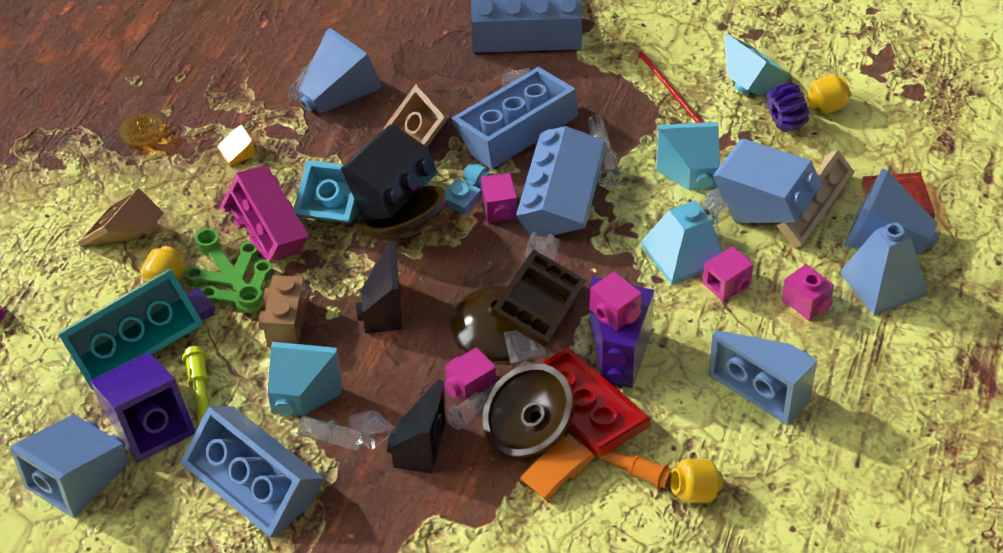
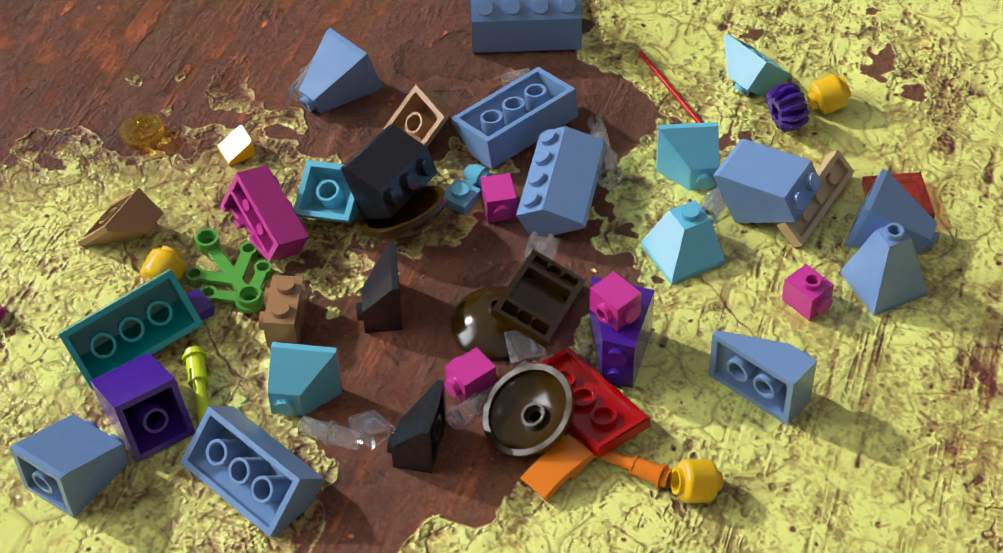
dark pink brick [703,246,753,302] -> none

